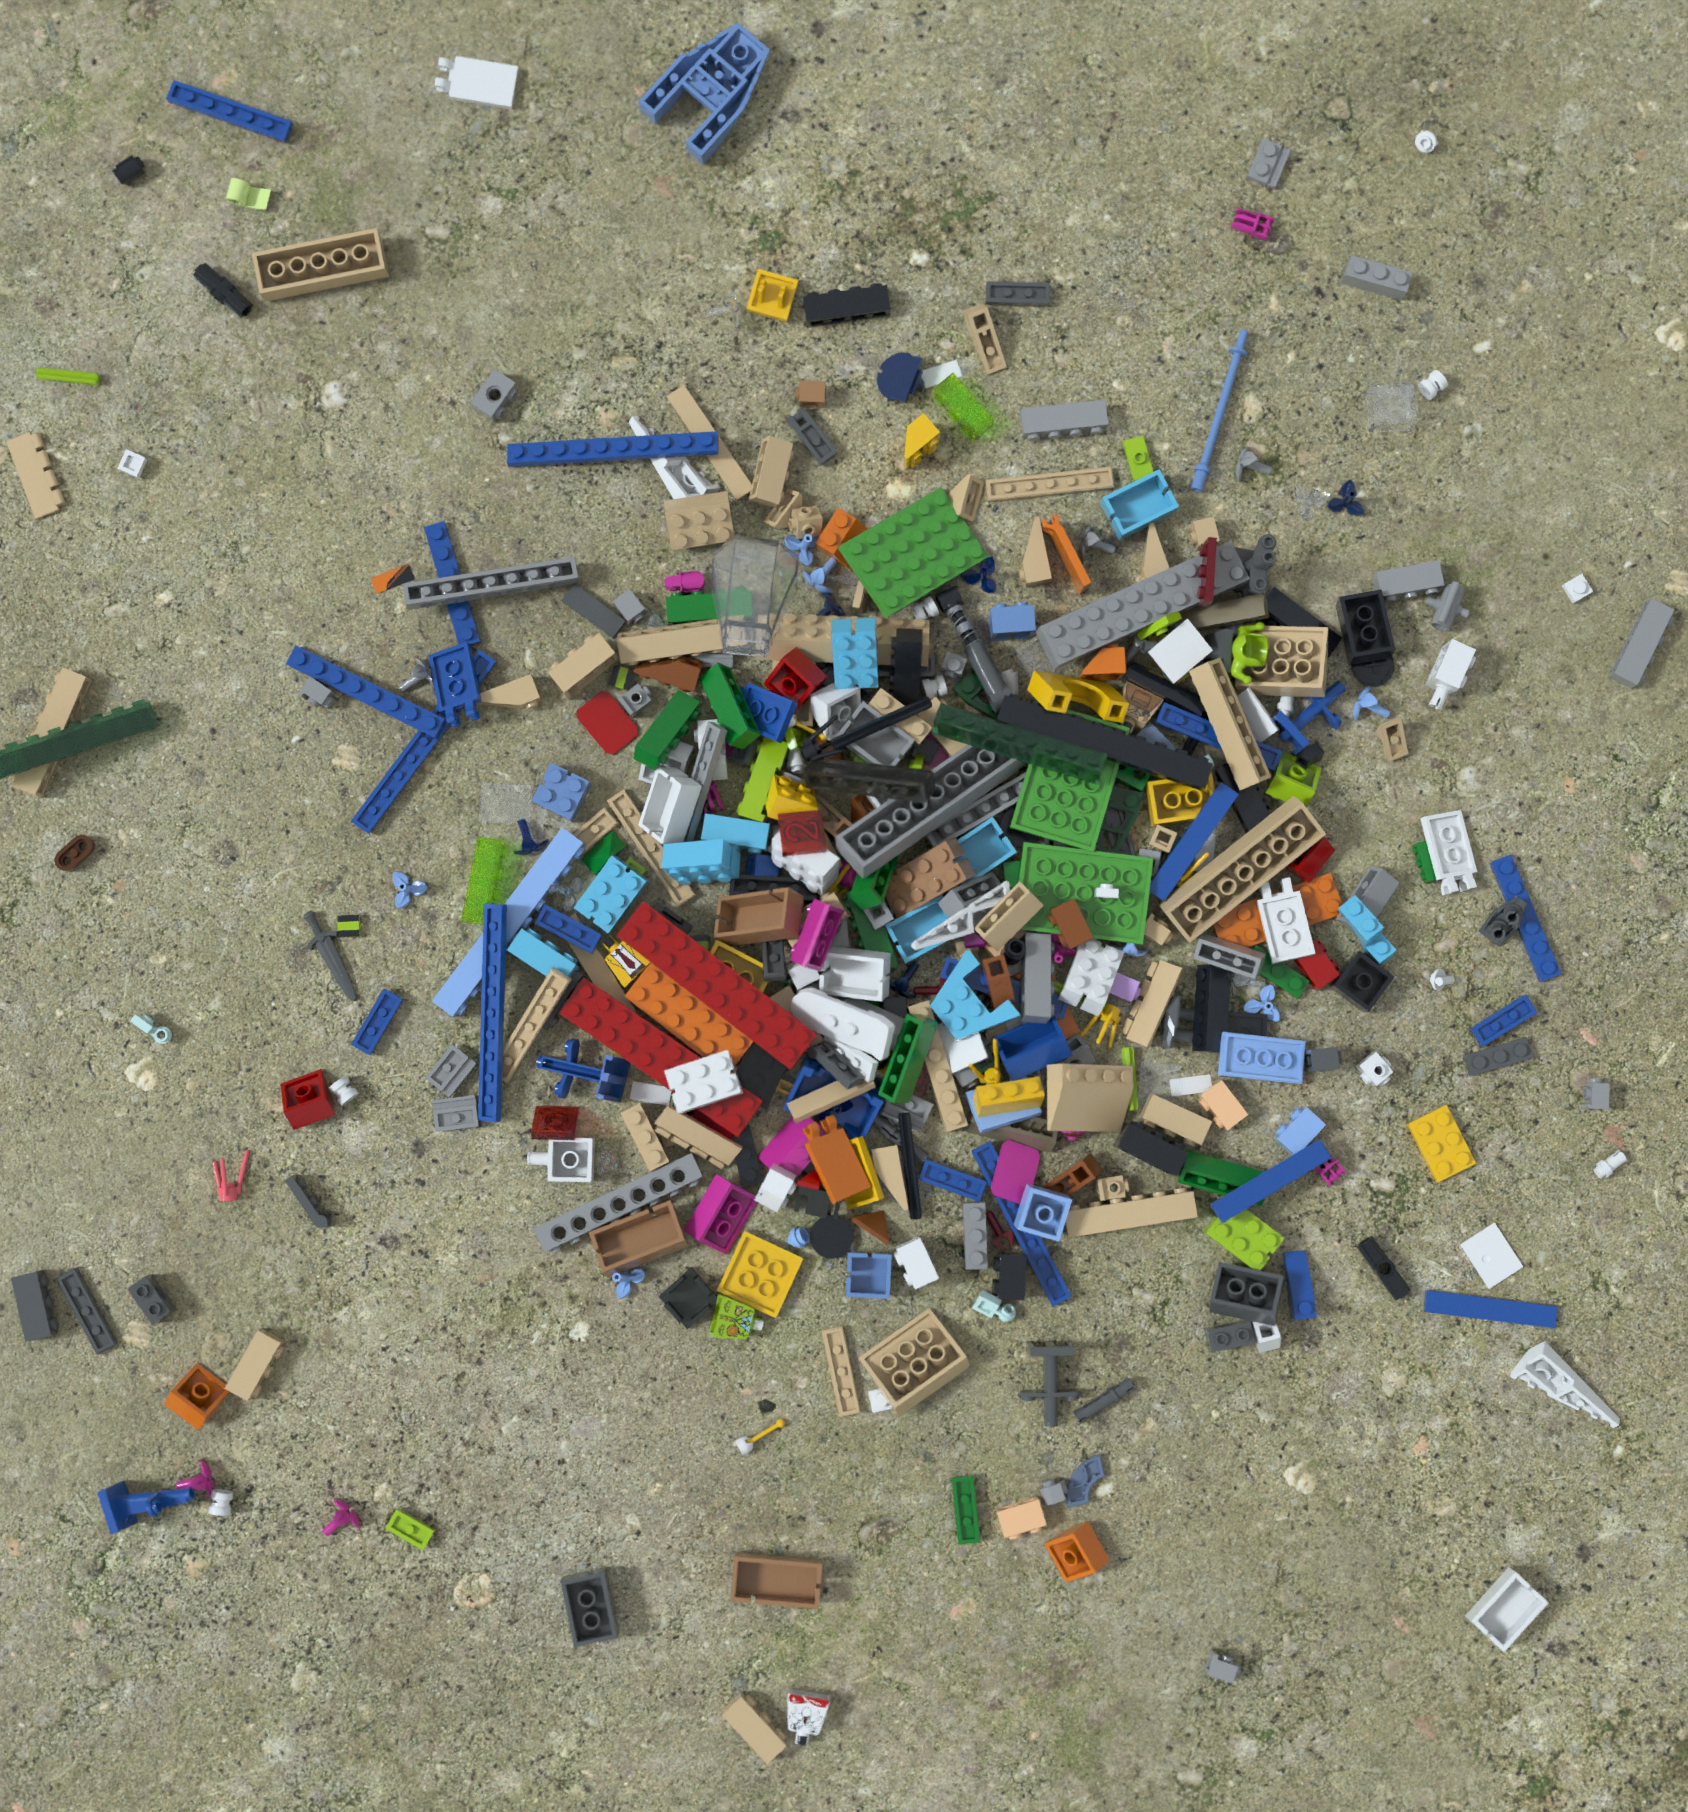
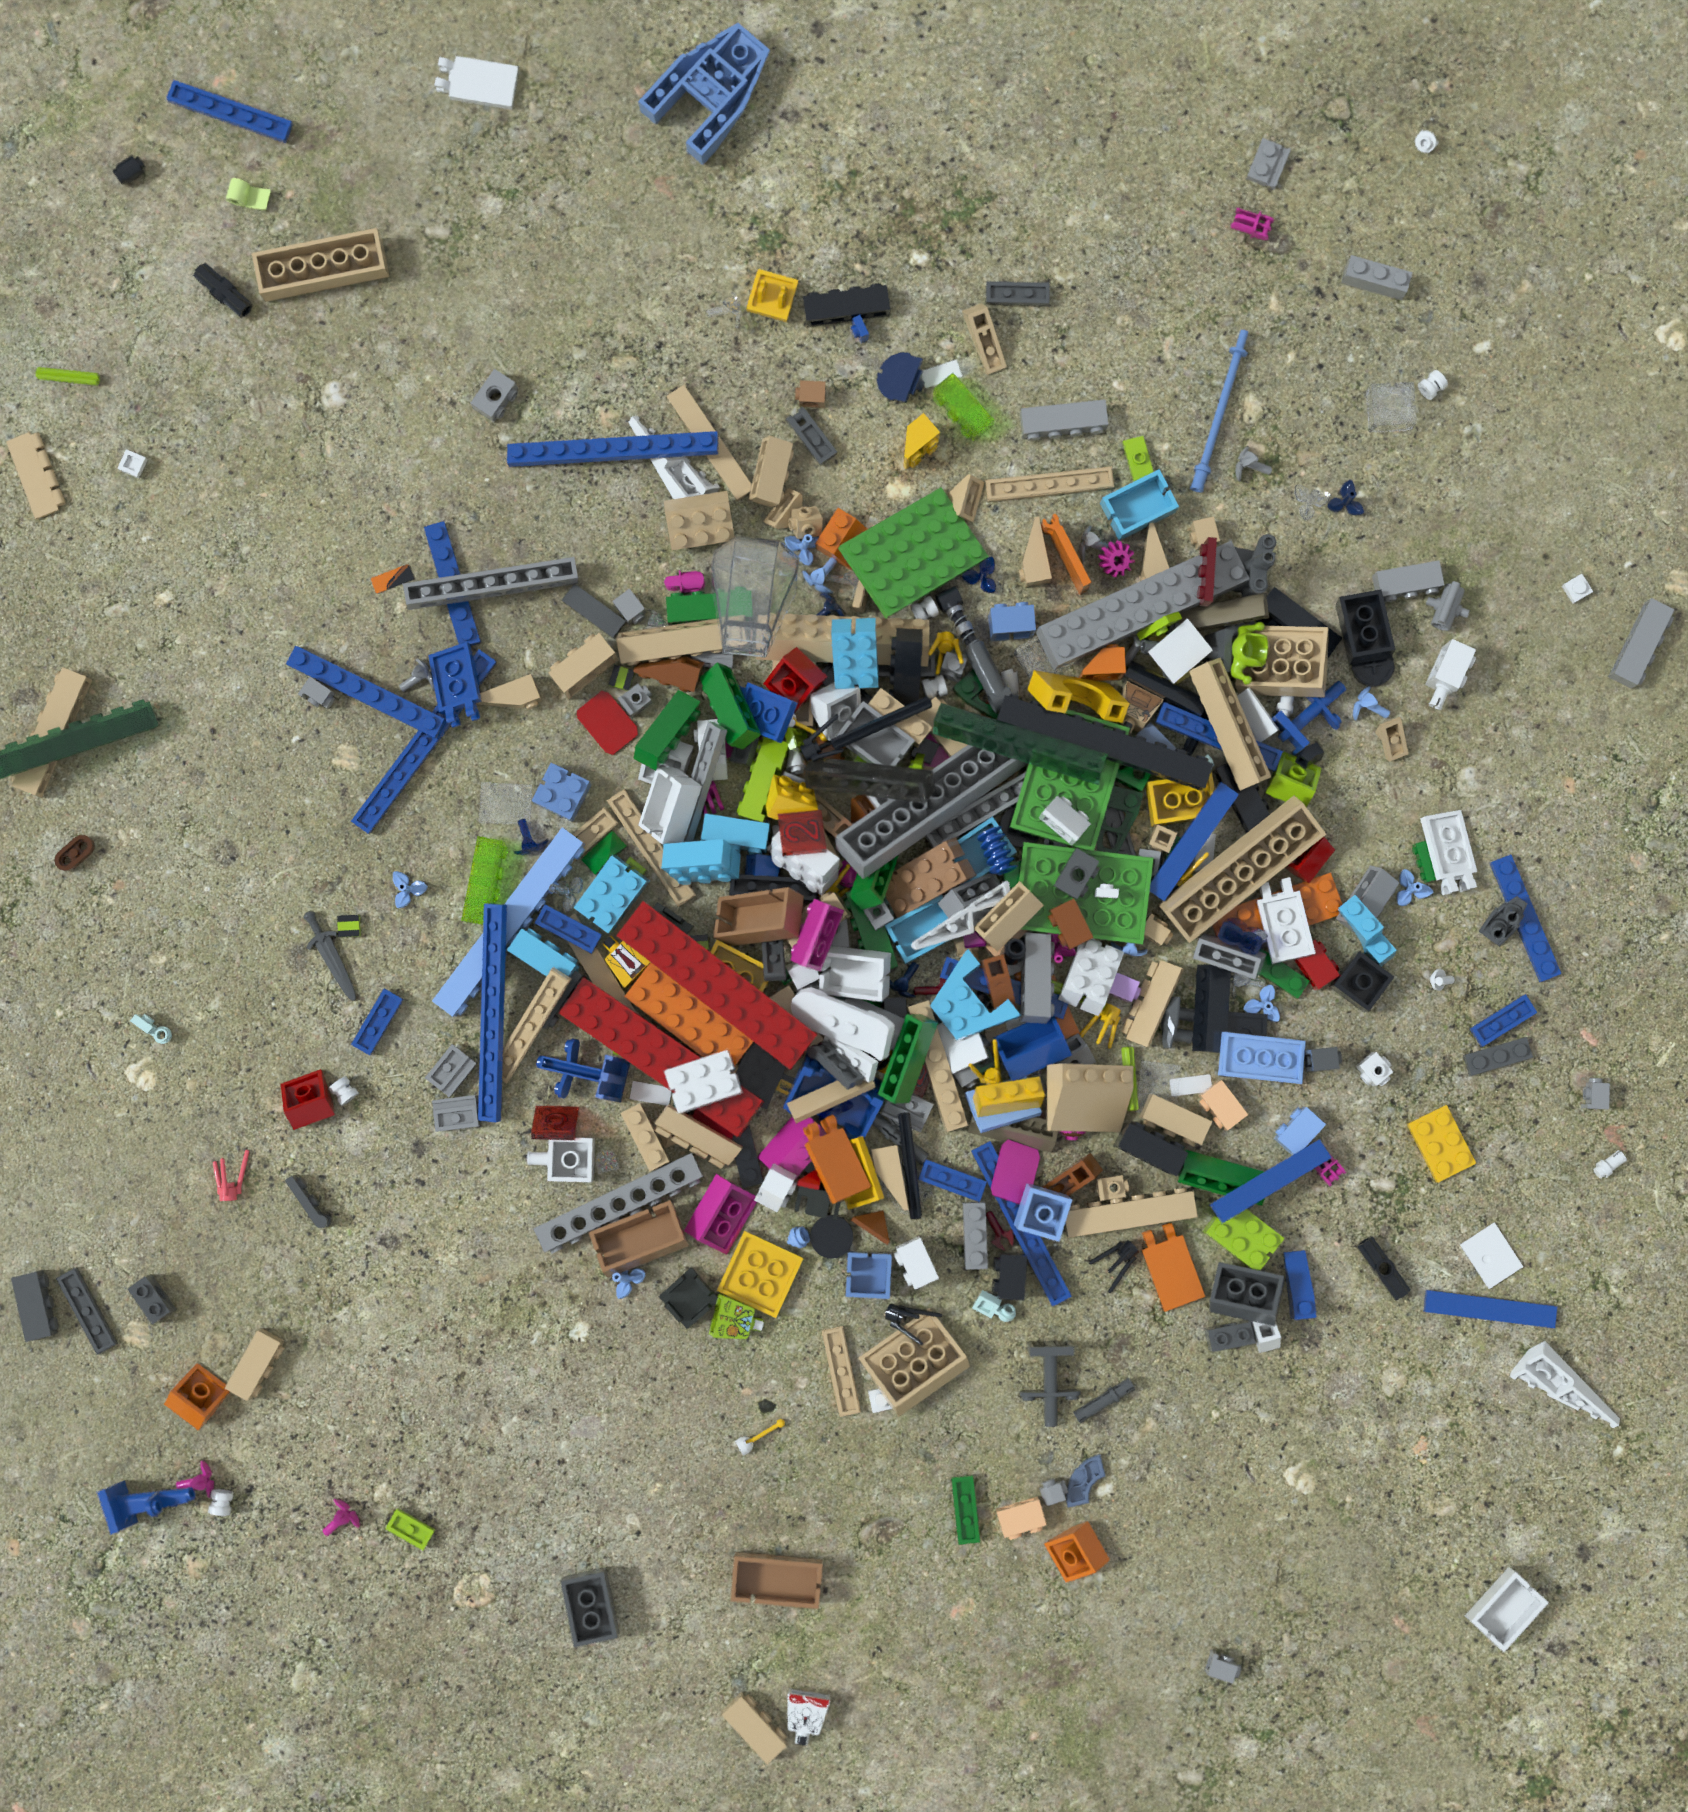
none -> blue plate [850,315,869,343]
none -> black plant [885,1303,942,1346]
none -> yellow plant [928,631,964,675]
none -> blue piece [977,827,1017,875]
none -> white slope [1039,796,1091,846]
none -> dark grey brick [1053,848,1100,900]
none -> black plant [1089,1240,1139,1293]
none -> dark pink gear [1098,540,1135,577]
none -> orange tile [1141,1222,1205,1312]
none -> clear blue brick [1218,918,1268,955]
none -> light blue plant [1397,869,1433,906]

